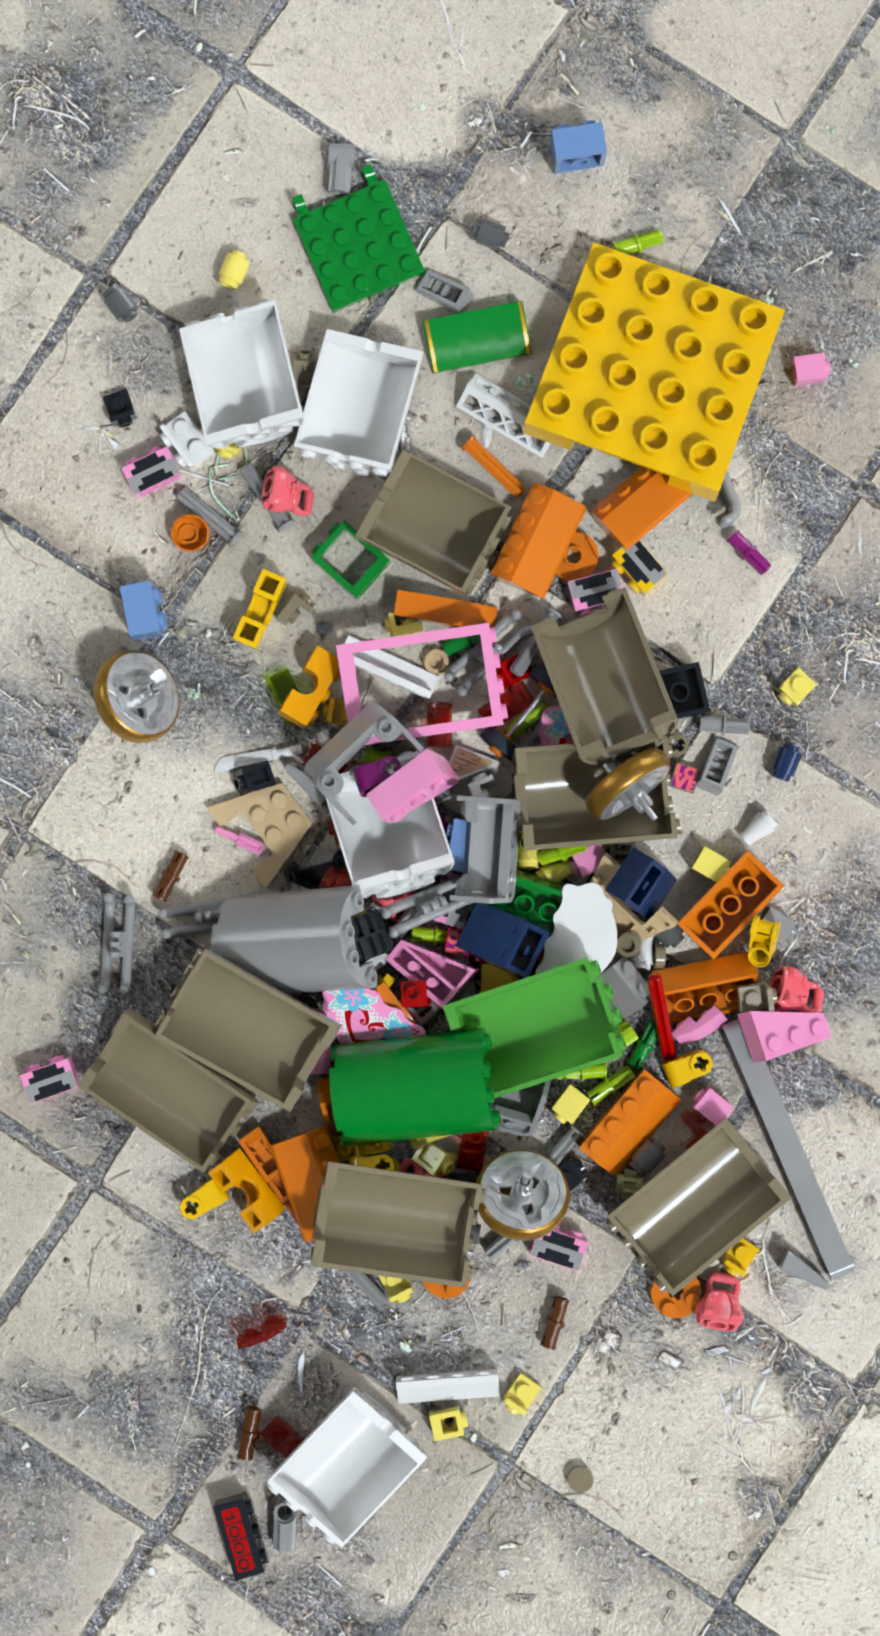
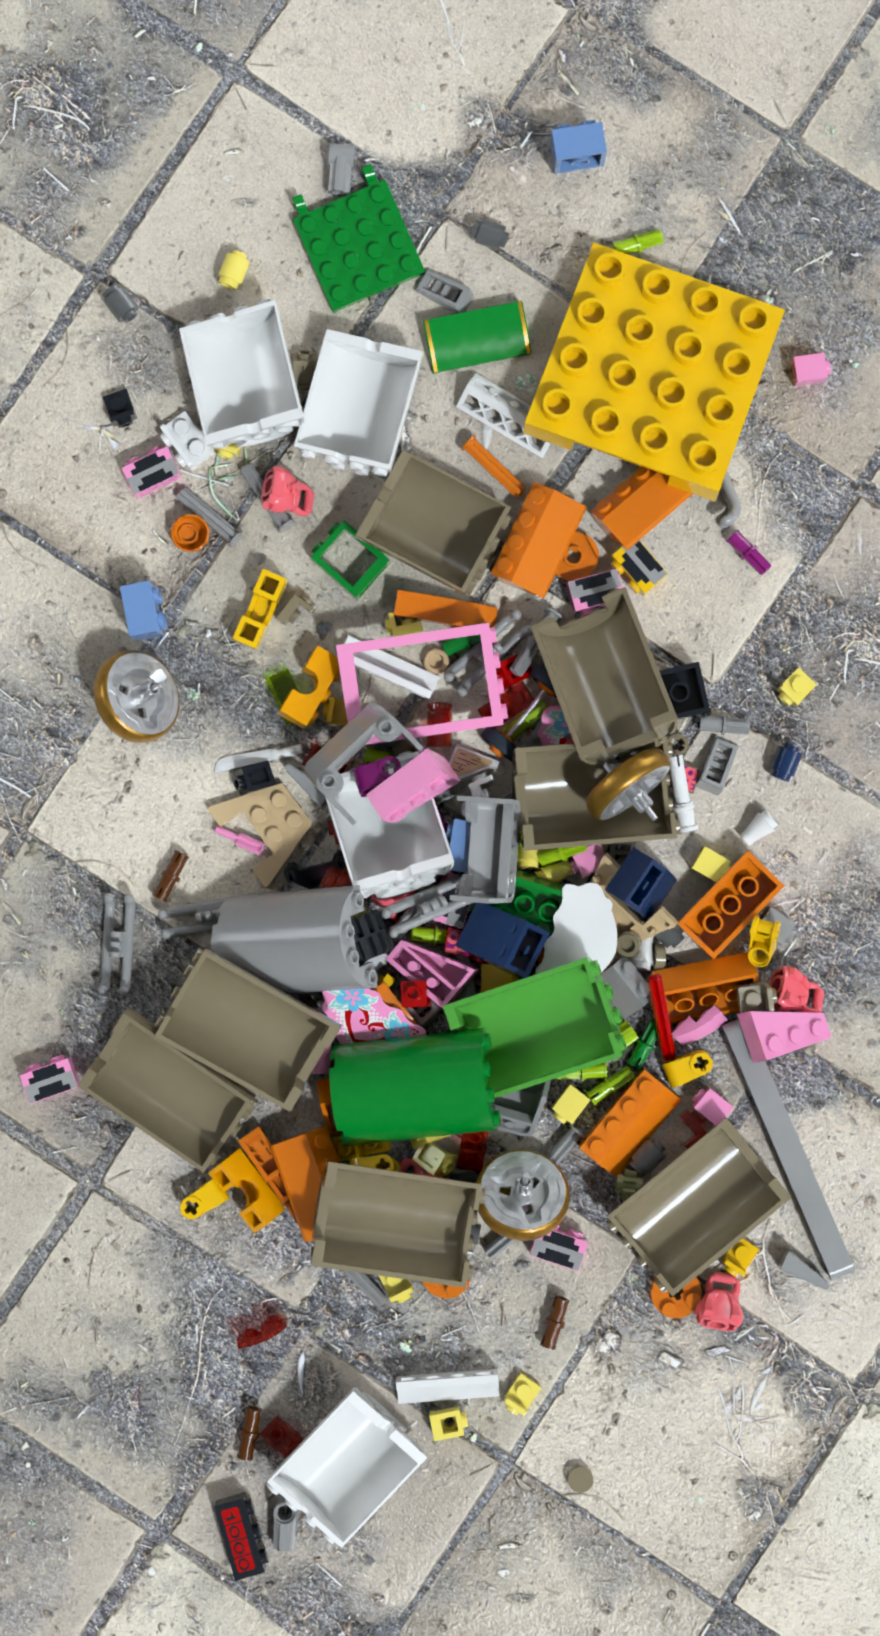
black bracket [559,1157,588,1191] -> none
none -> white pin [669,754,699,833]

